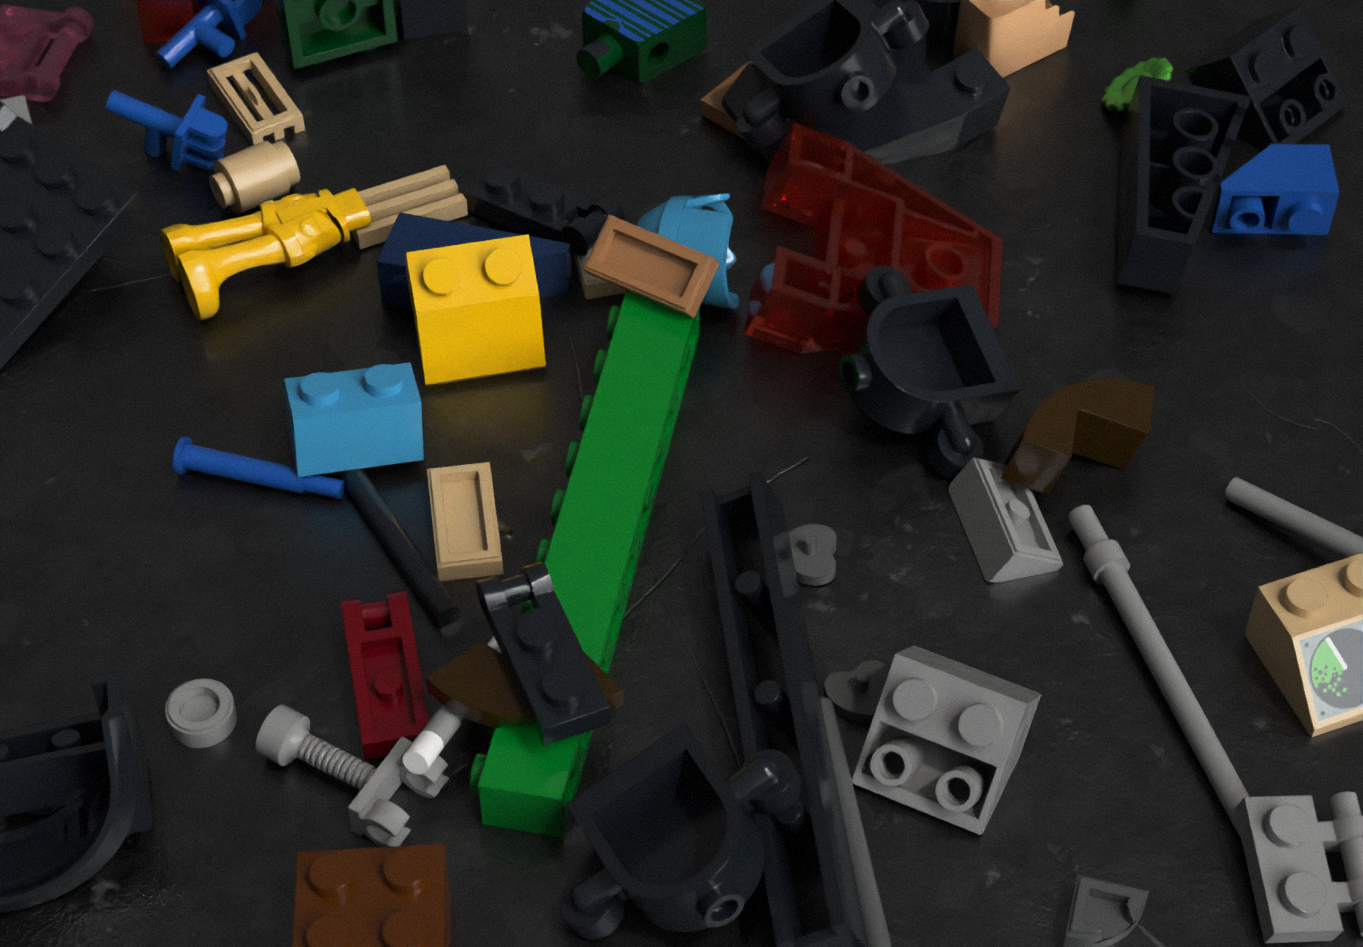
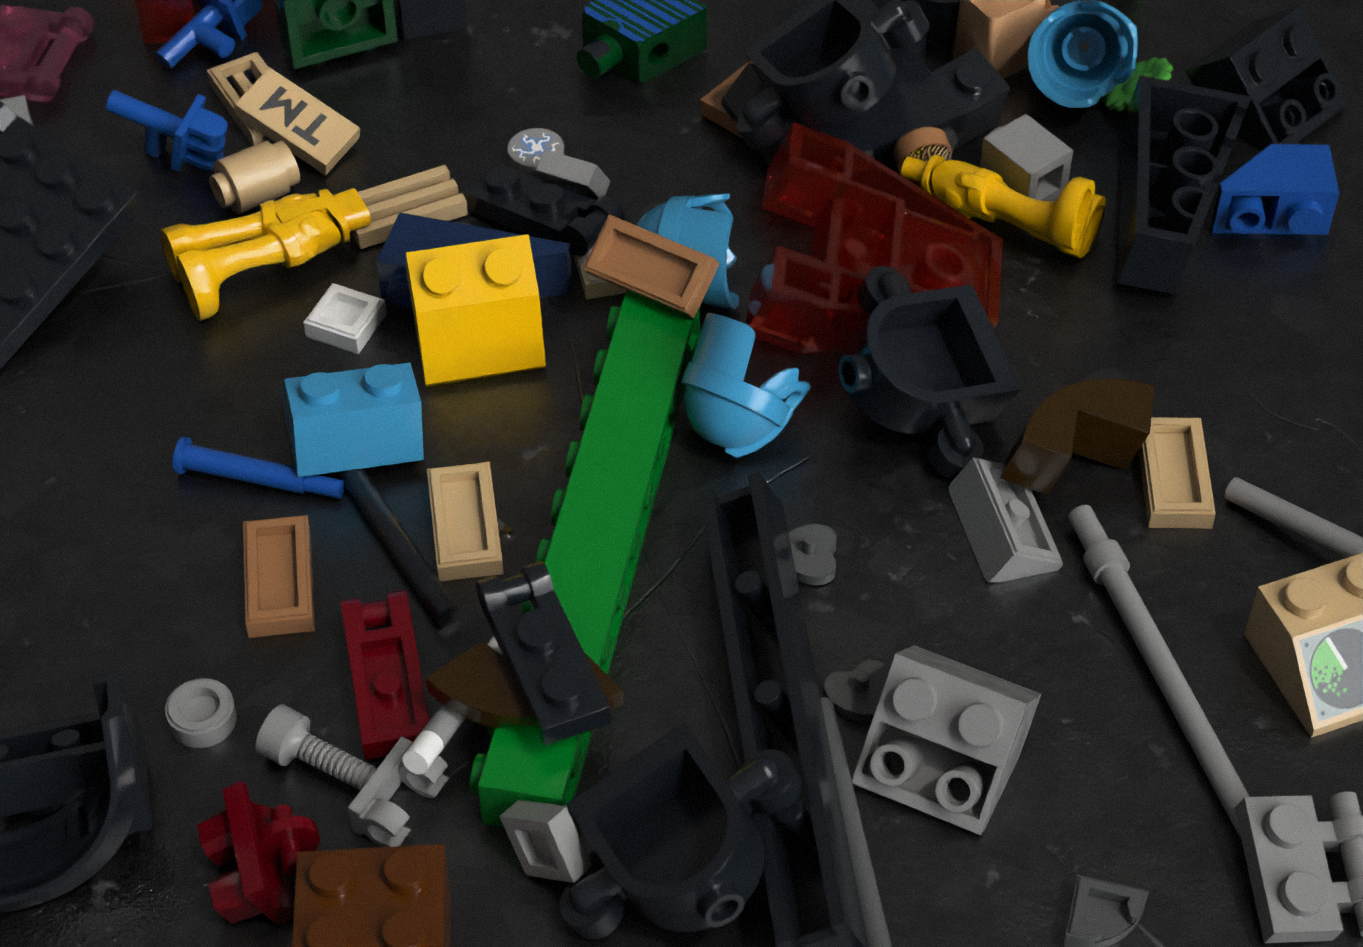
none -> dark red hips [197,781,320,926]
none -> tan tile [235,67,360,176]
none -> medium nougat tile [243,515,315,638]
none -> white tile [303,283,387,354]
none -> light grey plate [499,800,592,883]
none -> light grey tile [508,128,565,180]
none -> light grey tile [536,149,610,200]
none -> dark azure helmet [680,313,811,458]
none -> medium nougat tile [892,127,953,174]
none -> yellow piece [901,154,1106,259]
none -> light grey brick [980,114,1074,201]
none -> dark azure helmet [1028,0,1138,108]
none -> tan tile [1138,417,1216,529]

